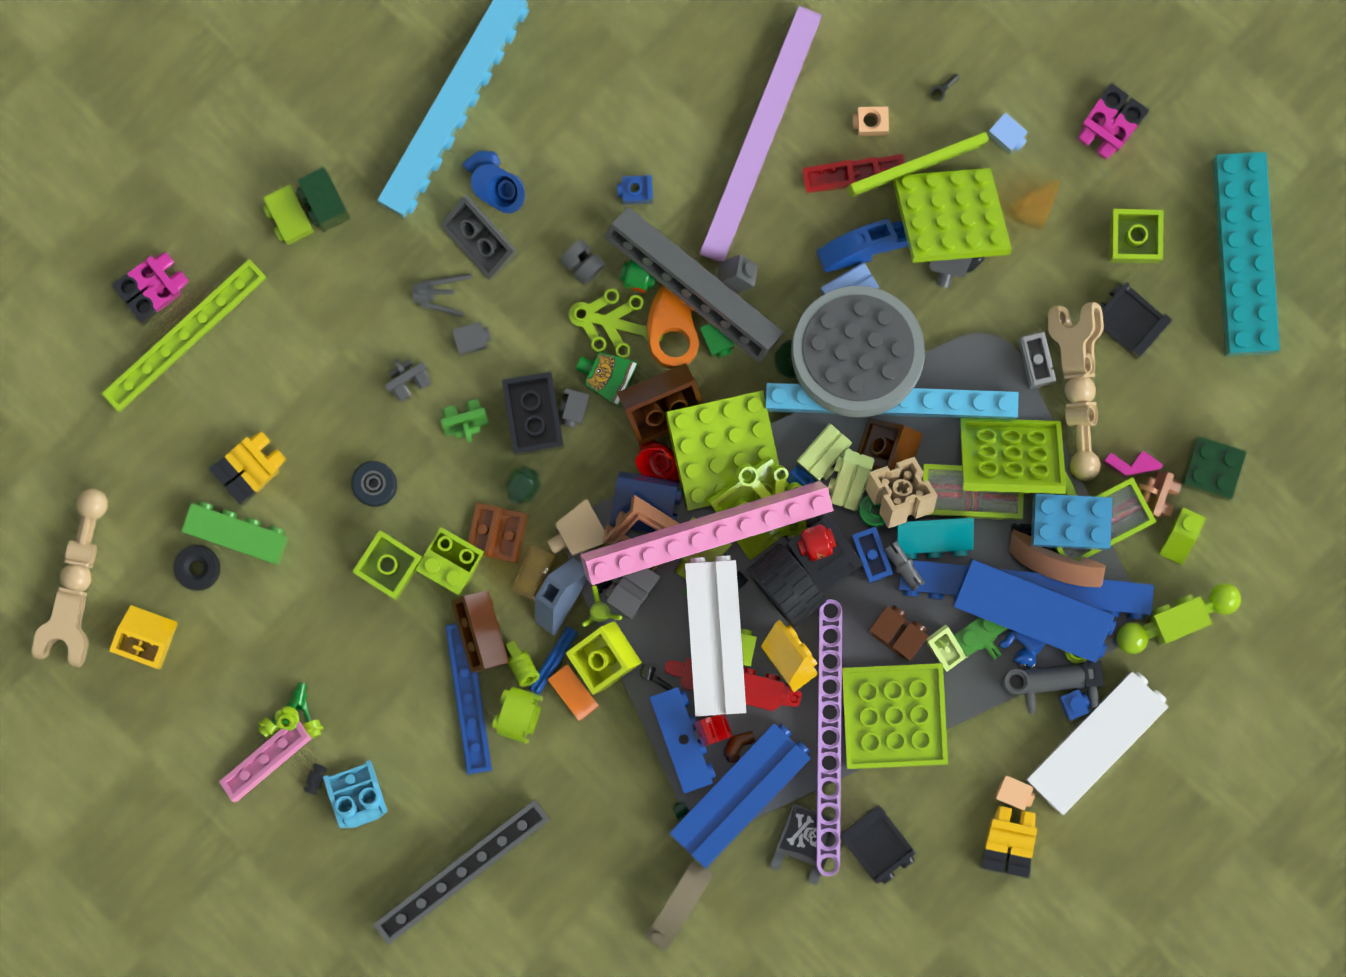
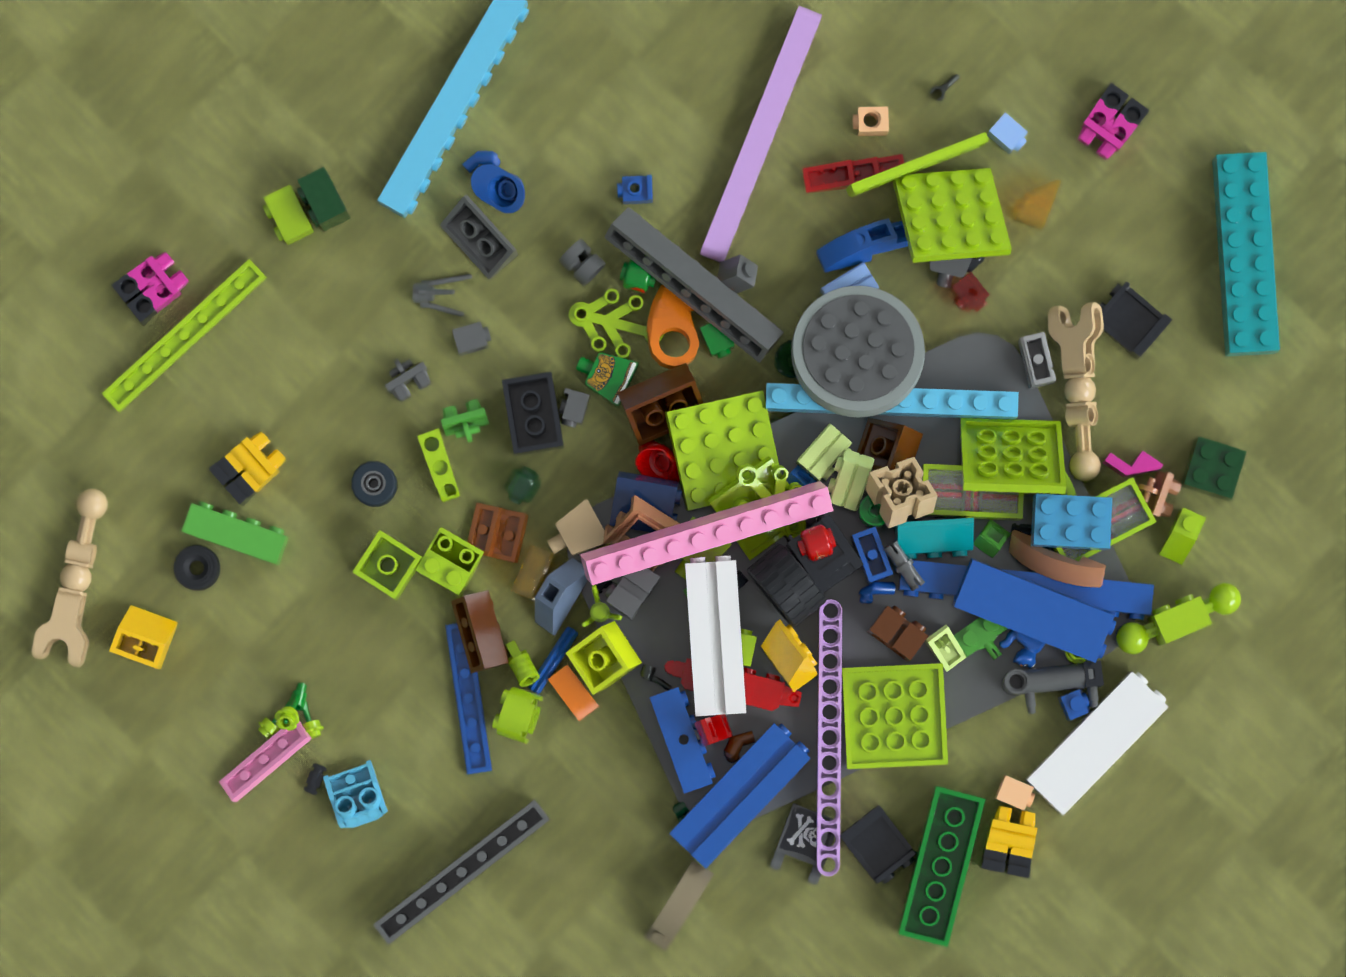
lime brick [1109,209,1164,264] -> none
none -> lime leg [417,428,460,503]
none -> blue arm [858,582,896,604]
none -> green brick [897,786,986,947]
none -> clear red brick [950,272,990,314]
none -> bright green slope [973,519,1011,558]

